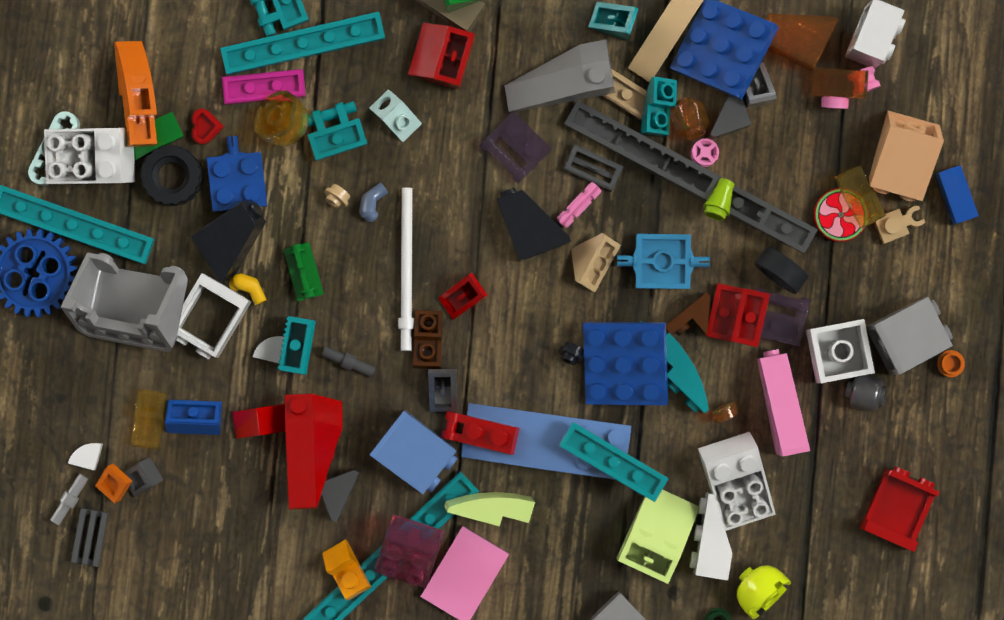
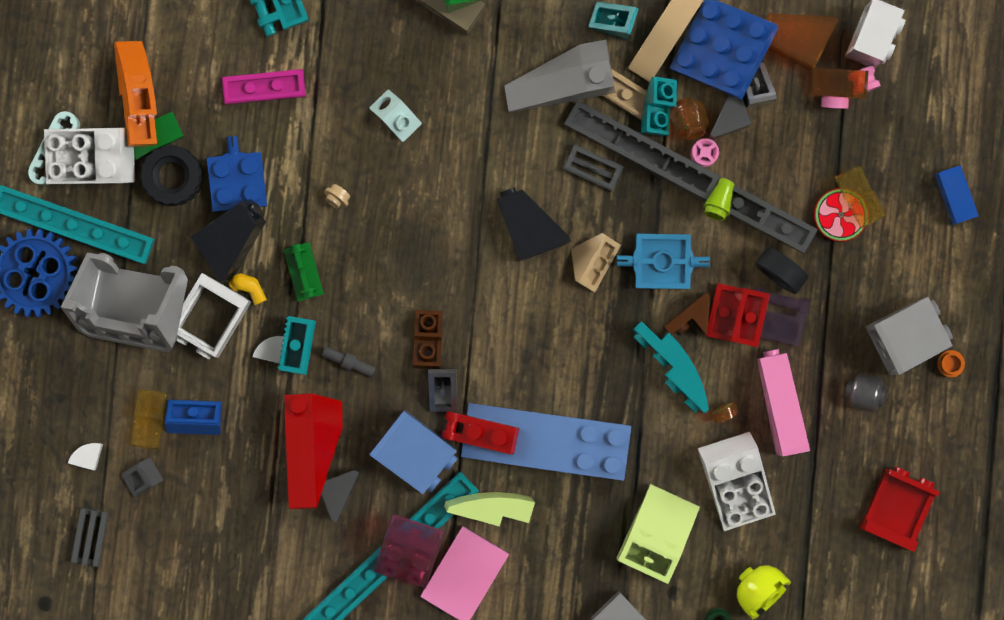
light grey bar [50,473,88,525] -> none
orange plate [95,464,132,504] -> none
red tile [191,109,225,145] -> none
teal plate [220,12,386,76] -> none
red slope [232,404,285,439] -> none
clear yellow cylinder [254,91,309,146] -> none
teal plate [302,101,368,161] -> none
light orange slope [322,539,371,601] -> none
sand blue arm [359,182,389,222] -> none
white bar [398,188,414,351] -> none
red slope [408,23,475,90] -> none
red slope [438,273,488,320] -> none
clear purple plate [479,112,552,184] -> none
bright pink axle [557,182,601,228] -> none
black plate [558,342,584,366] -> none
teal plate [559,422,669,502] -> none
blue plate [583,322,668,406] -> none
white slope [690,492,732,580] -> none
white brick [806,319,875,383] -> none
light nougat slope [869,111,944,202] -> none
tan plate [873,206,925,244] -> none

